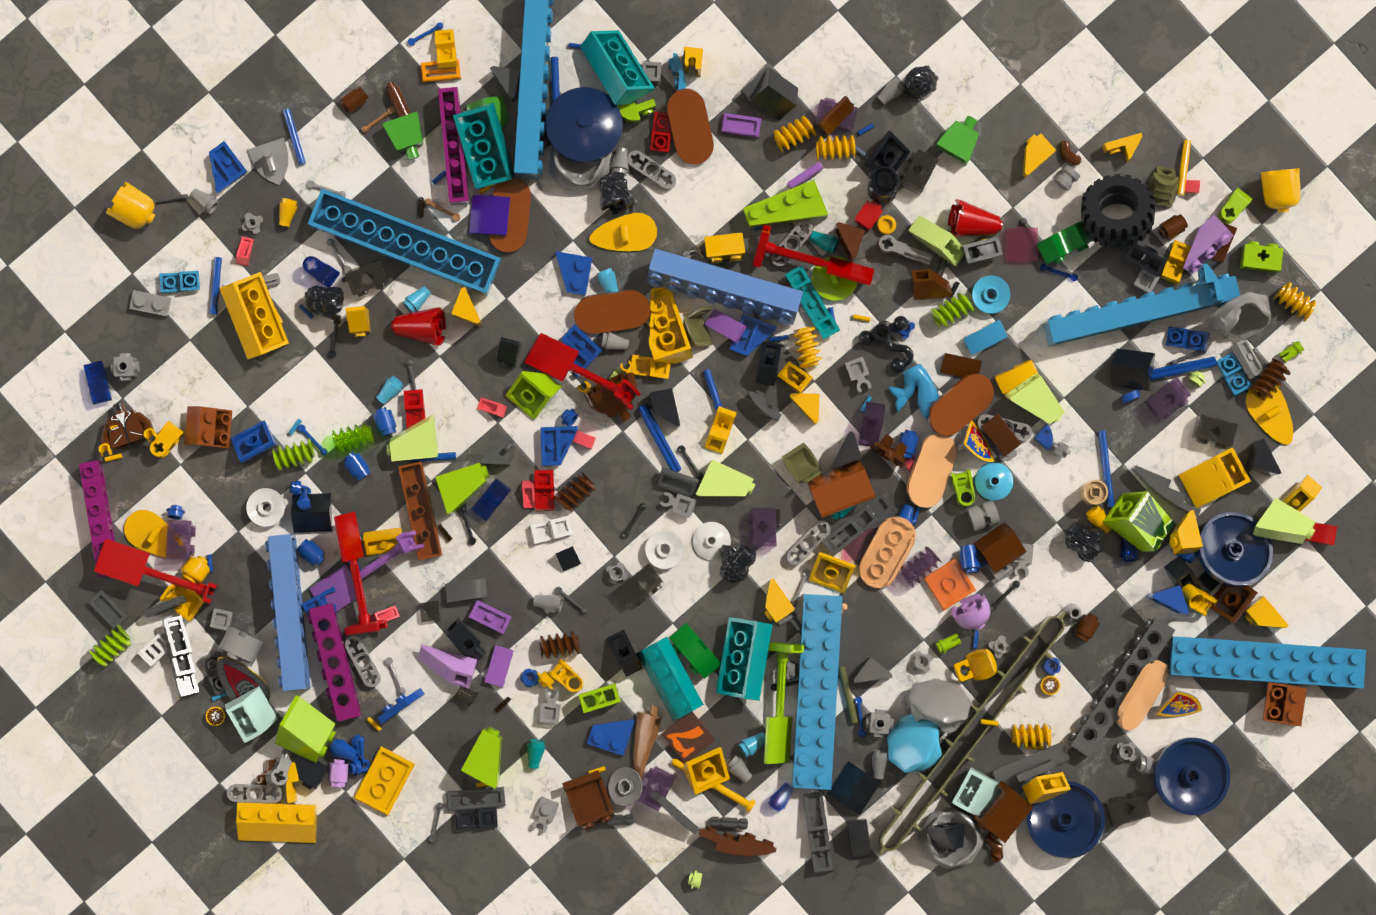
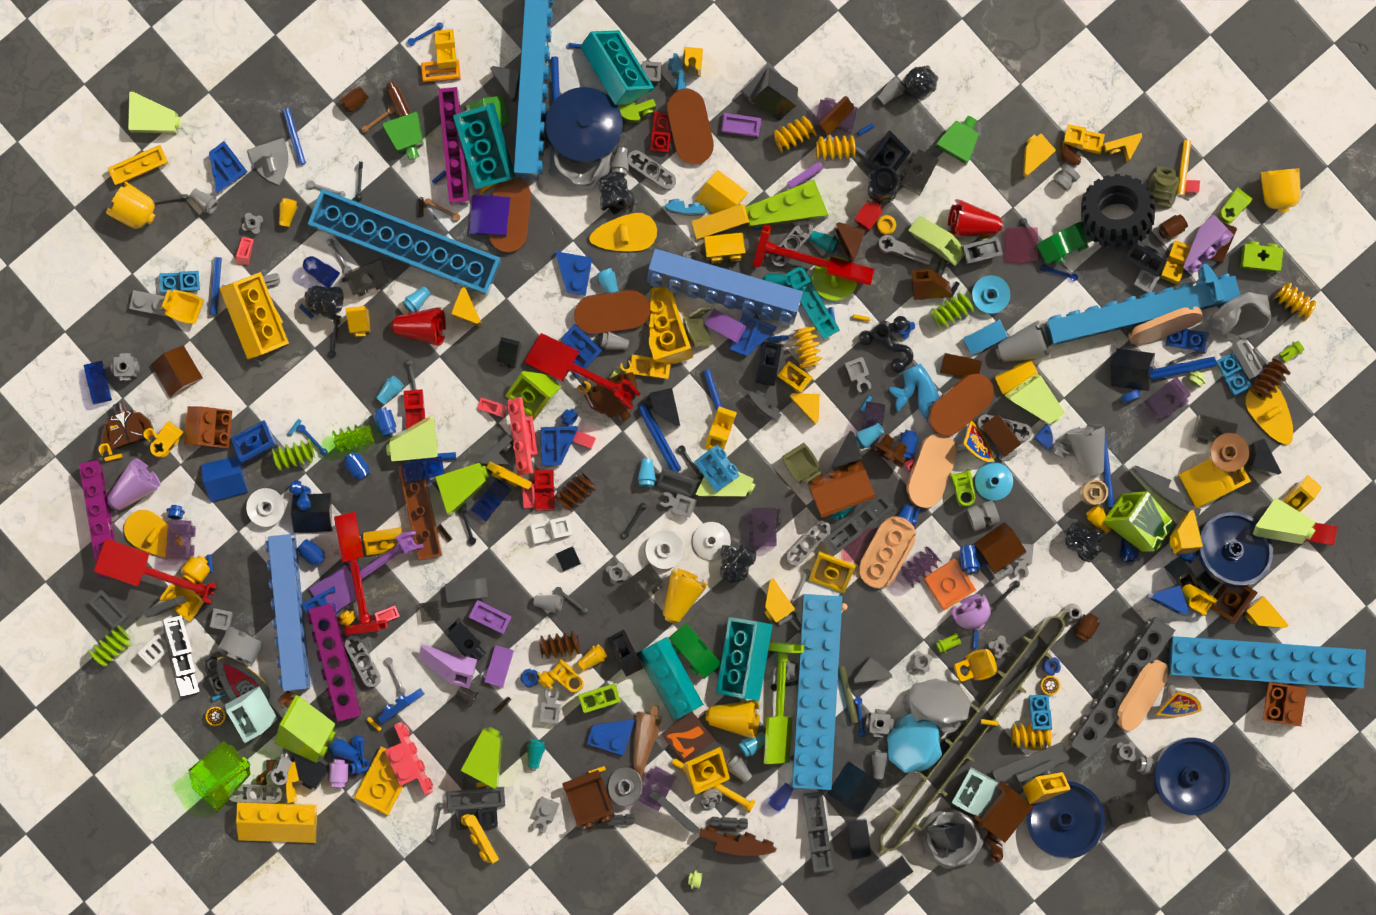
none -> lavender cone [107,458,161,510]
none -> yellow plate [108,145,169,186]
none -> yellowish green slope [128,92,181,134]
none -> reddish brown slope [151,345,203,398]
none -> yellow piece [162,290,204,324]
none -> clear neon green slope [188,741,251,812]
none -> blue slope [202,455,248,502]
none -> dark orange plate [278,691,296,709]
none -> yellow plate [338,609,356,627]
none -> pearl dark grey hinge [355,161,363,201]
none -> coral bracket [385,722,433,795]
none -> clear blue slope [401,456,445,483]
none -> yellow plate [461,814,499,864]
none -> yellow plate [486,461,532,490]
none -> coral bracket [507,397,538,476]
none -> yellow cone [578,644,607,671]
none -> medium azure cone [637,458,656,488]
none -> yellow cone [663,568,708,624]
none -> dark azure slope [665,199,706,216]
none -> yellow tile [691,204,749,240]
none -> dark azure bracket [694,445,739,493]
none -> yellow slope [695,170,748,214]
none -> light grey plate [700,788,723,809]
none -> yellow cone [706,700,760,739]
none -> teal cone [762,273,792,286]
none -> medium azure cone [855,423,884,449]
none -> black plate [855,855,913,906]
none -> light grey cone [995,320,1051,362]
none -> dark azure slope [1029,695,1052,730]
none -> yellow slope [1064,124,1105,155]
none -> light grey cone [1067,424,1105,479]
none -> light nougat tile [1128,307,1203,345]
none -> medium nougat dish [1210,433,1249,472]

